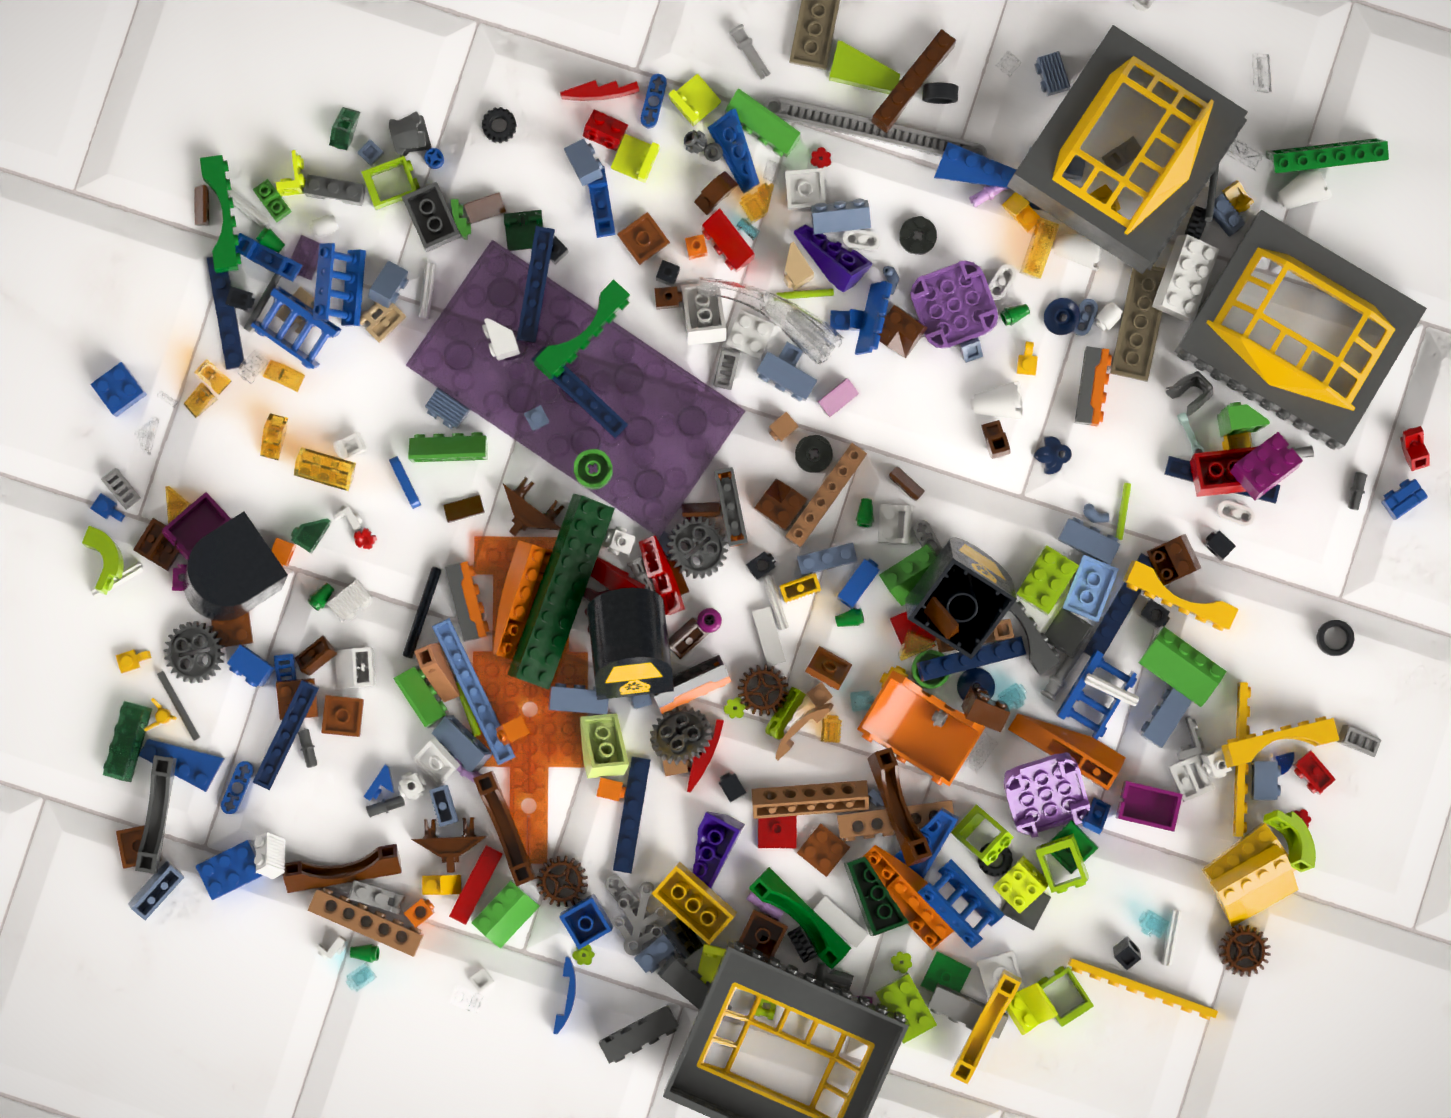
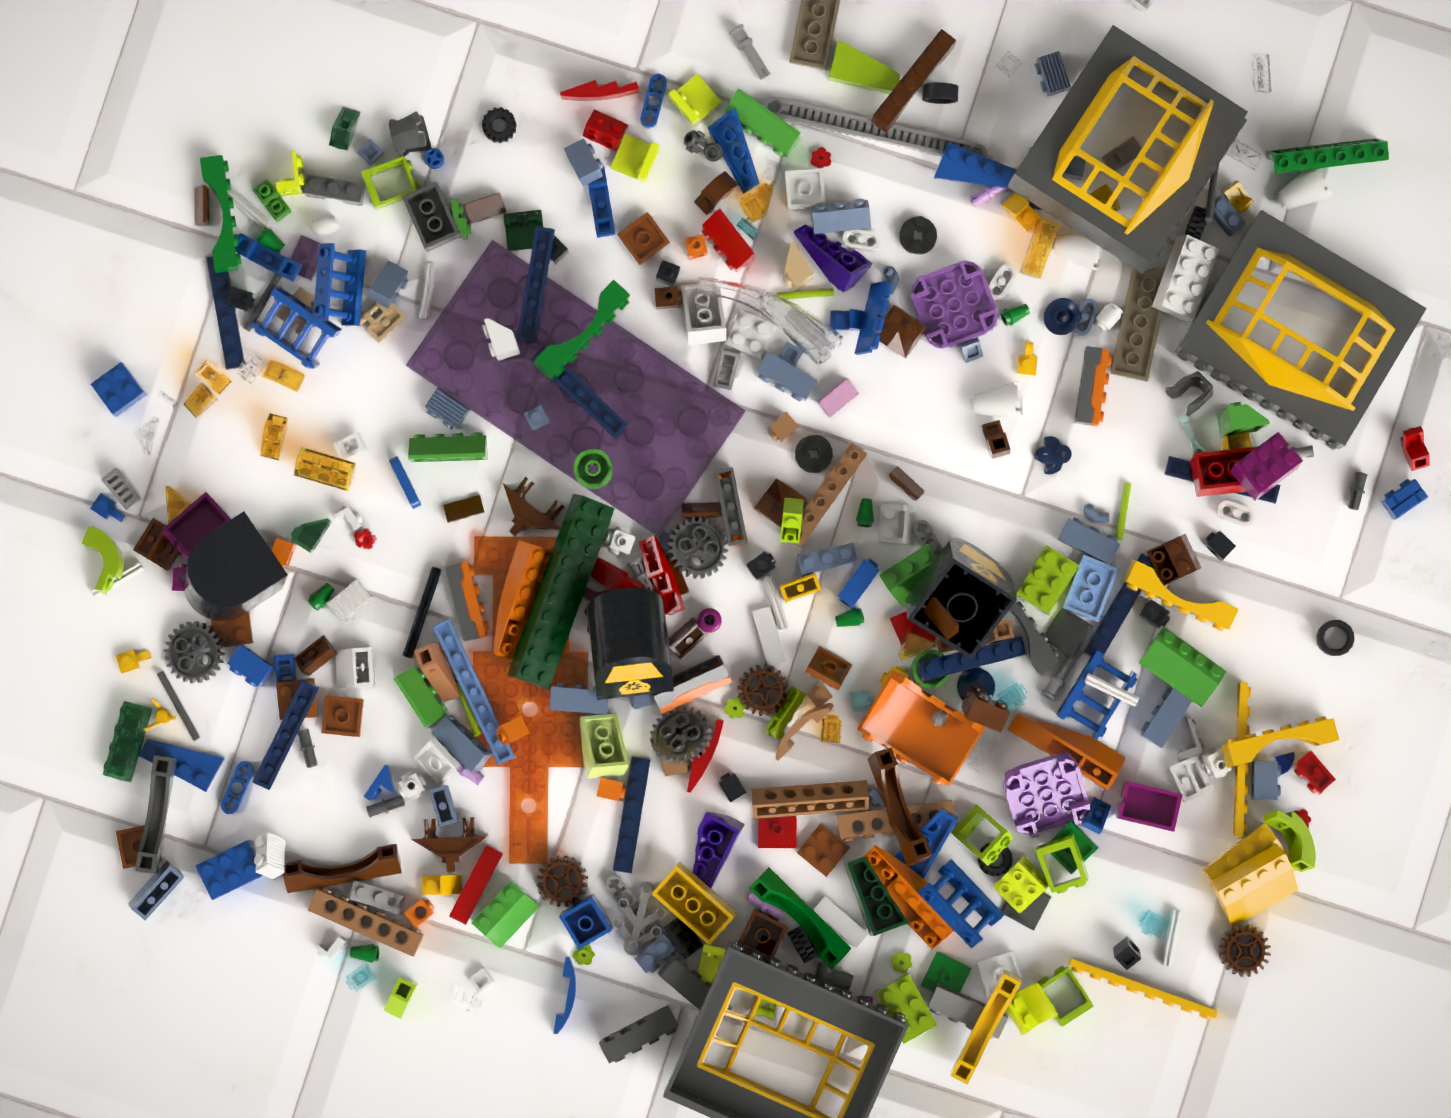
reddish brown arch [473,771,537,887] -> none
light grey slope [1337,725,1382,757] -> none
none -> lime slope [384,976,418,1019]
none -> lime slope [780,498,804,543]

